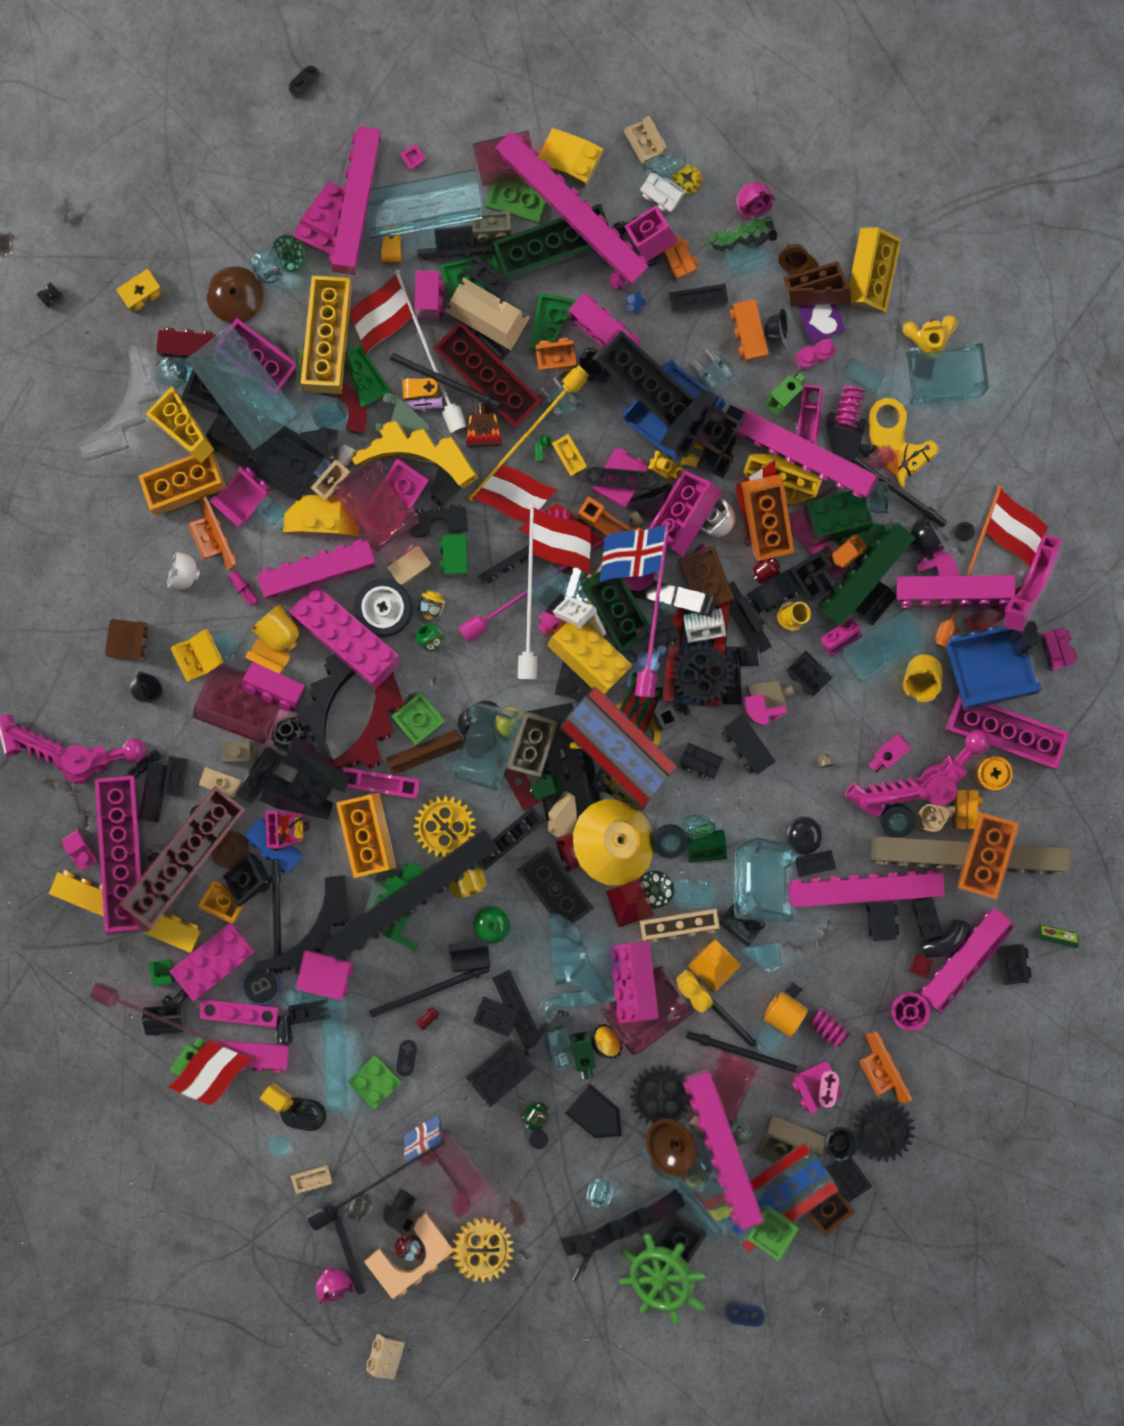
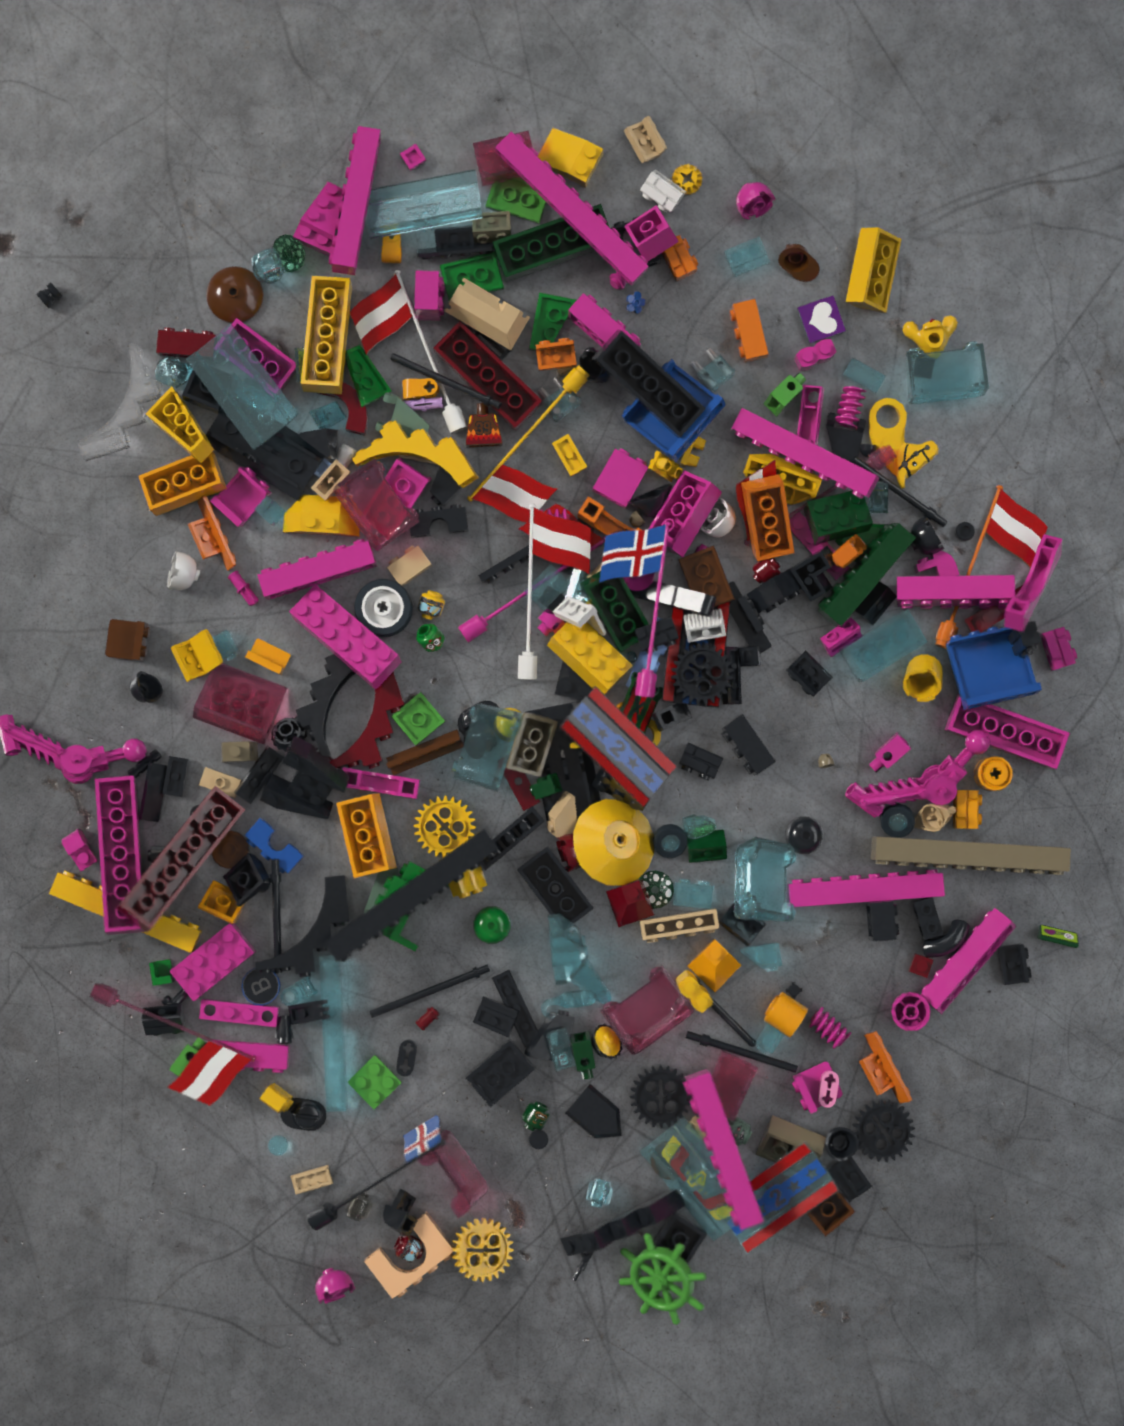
yellow brick [116,269,163,312] -> none
dark pink brick [241,662,305,712] -> none
yellow cylinder [251,604,300,653] -> none
torso [265,811,309,848] -> none
black beam [289,66,320,98] -> none
dark pink brick [296,950,354,1000] -> none
black tile [334,1216,366,1295] -> none
tan bracket [366,1333,405,1380] -> none
green brick [439,534,469,577] -> none
black panel [448,940,491,972] -> none
black hinge [462,255,514,300] -> none
green arm [534,435,552,462] -> none
black beam [585,467,660,490] -> none
dark pink brick [609,941,659,1023] -> none
clear light blue plate [643,154,686,178] -> none
reddish brown dish [646,1118,697,1176] -> none
clear light blue tile [659,601,679,617] -> none
black wedge [660,389,746,478] -> none
black plate [669,284,728,313] -> none
piece [709,216,778,253] -> none
dark blue plate [726,1303,765,1327] -> none
dark pink brick [743,694,787,725] -> none
dark tan torso [747,681,795,709] -> none
bright green plate [747,1205,801,1261] -> none
black piece [764,309,789,350] -> none
yellow piece [777,601,811,631] -> none
reddish brown wedge [783,261,851,306] -> none
black tile [794,850,836,877] -> none
orange brick [957,812,1019,899] -> none

